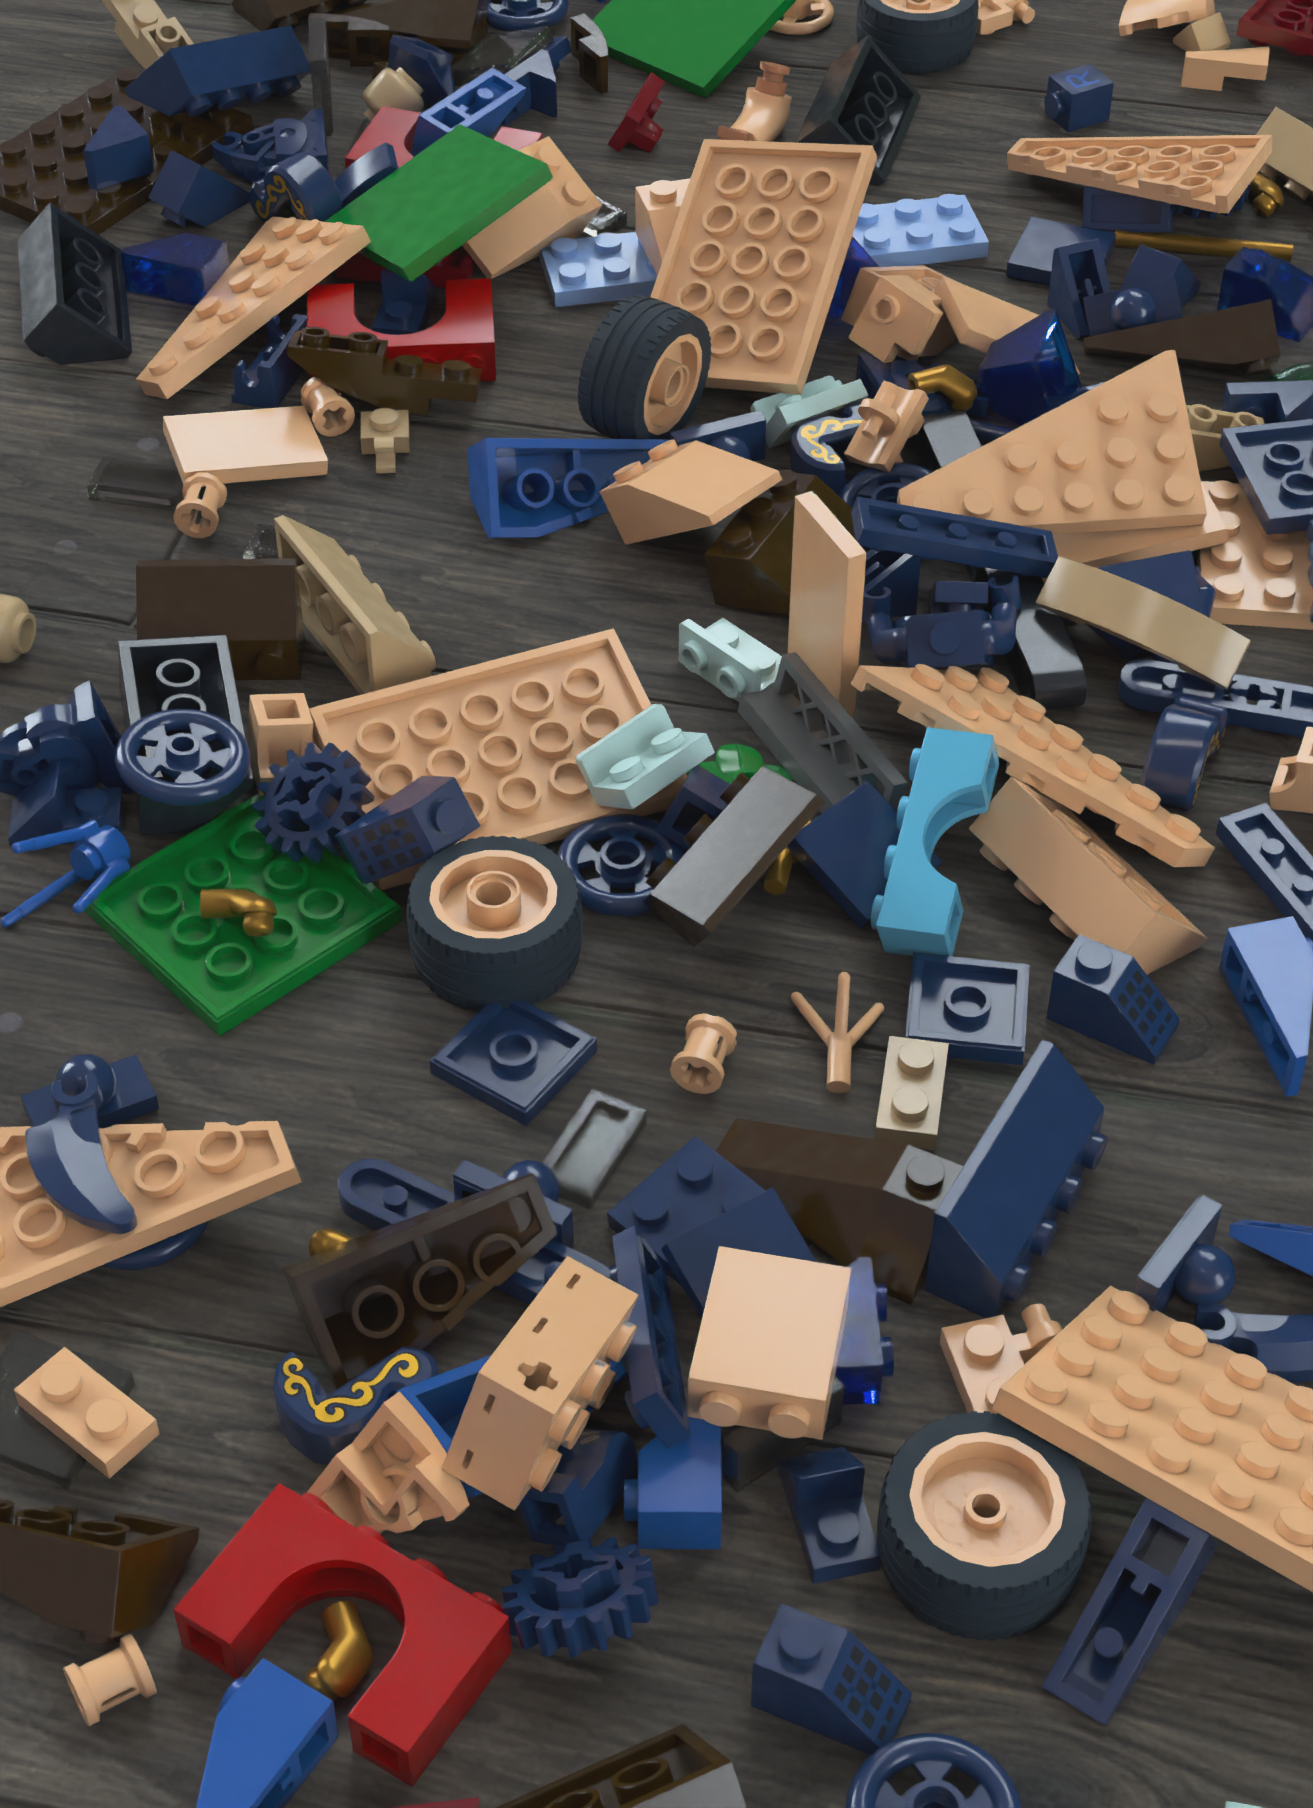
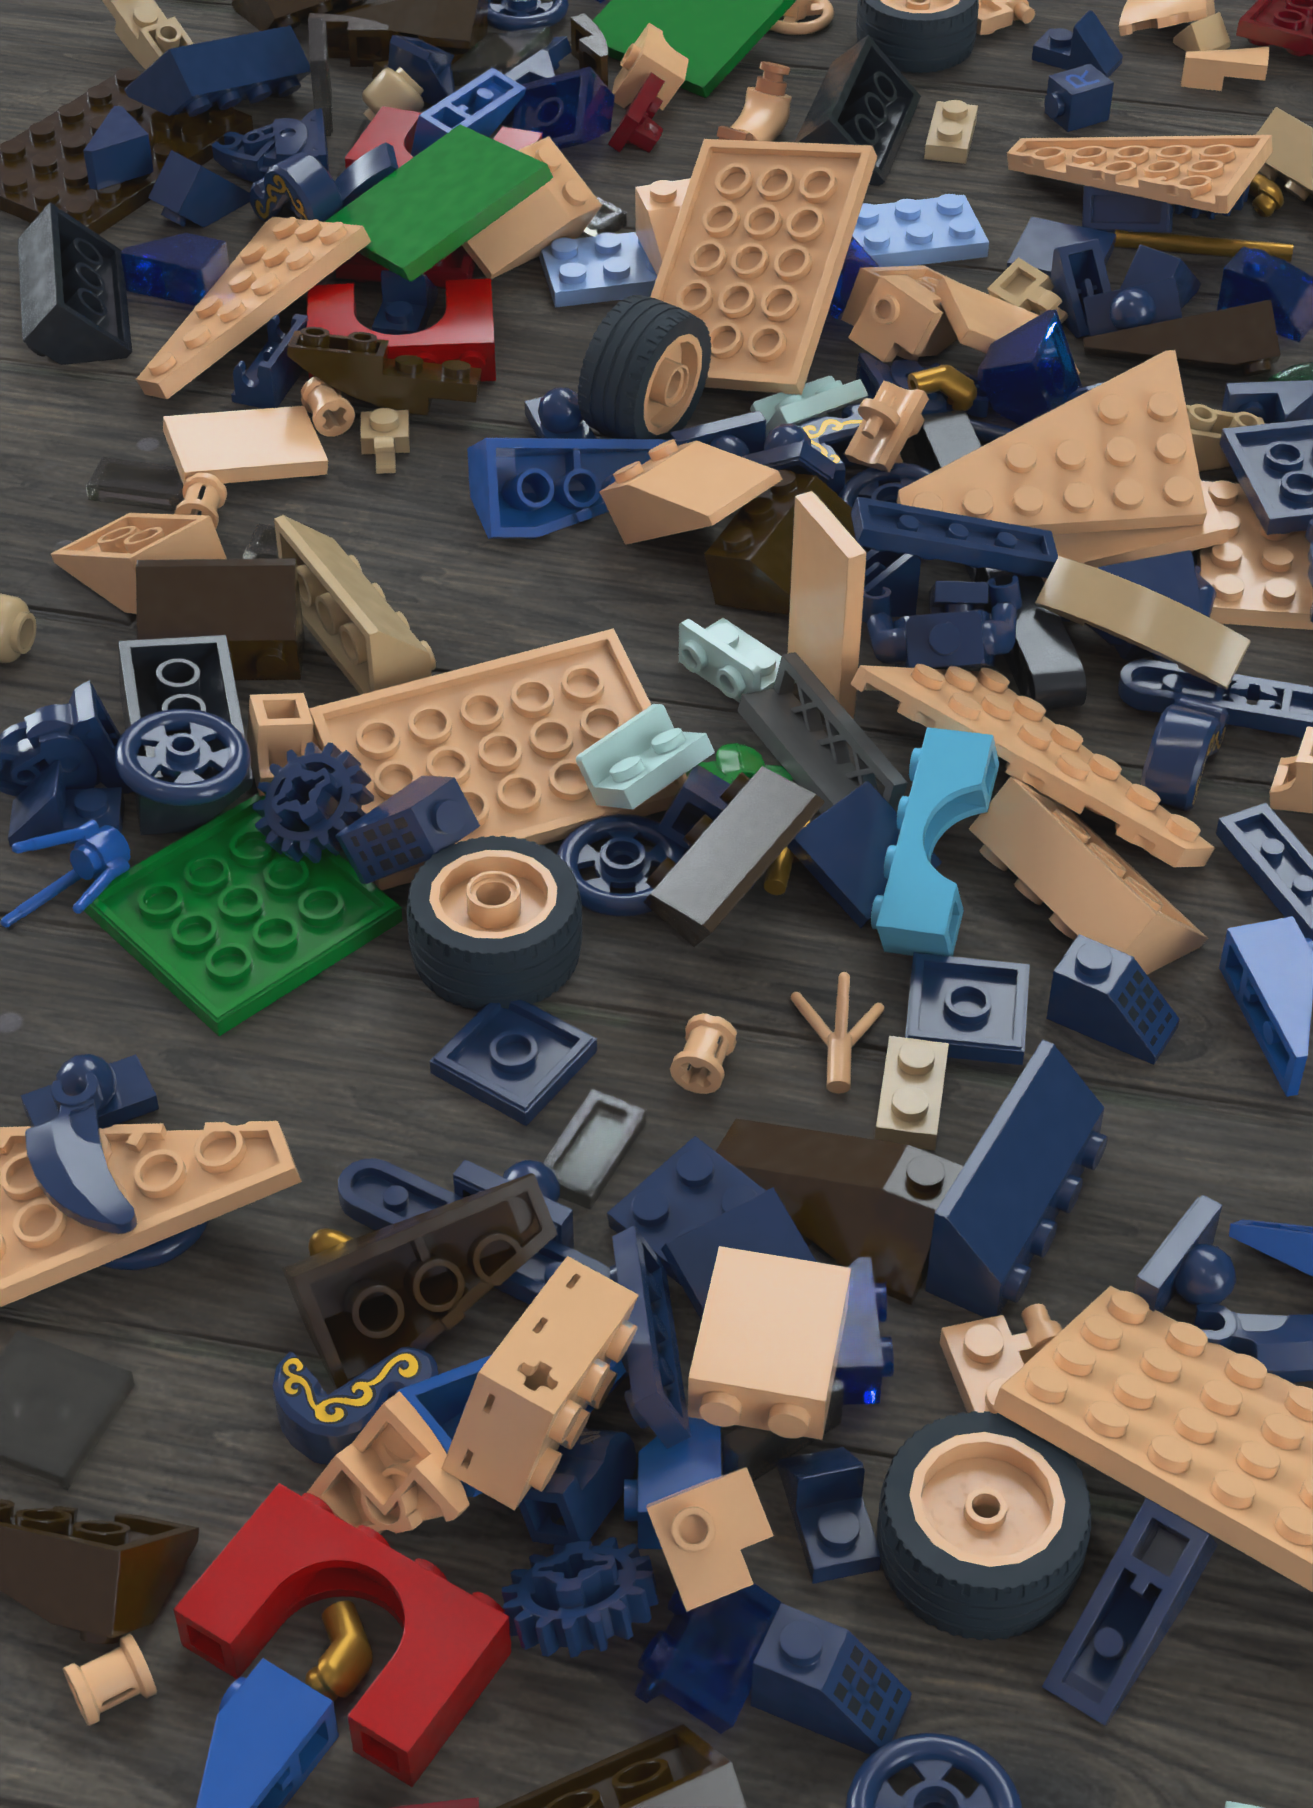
light nougat plate [14,1347,159,1479] -> none
pearl gold arm [200,889,277,936] -> none
none -> light nougat slope [51,513,227,614]
none -> clear blue slope [512,67,615,150]
none -> dark blue tile [524,387,597,439]
none -> light nougat brick [610,23,689,110]
none -> clear blue bracket [634,1583,784,1734]
none -> light nougat brick [646,1467,774,1612]
none -> dark blue tile [740,423,836,482]
none -> tan plate [924,100,978,164]
none -> tan plate [987,257,1068,328]
none -> dark blue slope [1032,10,1123,78]

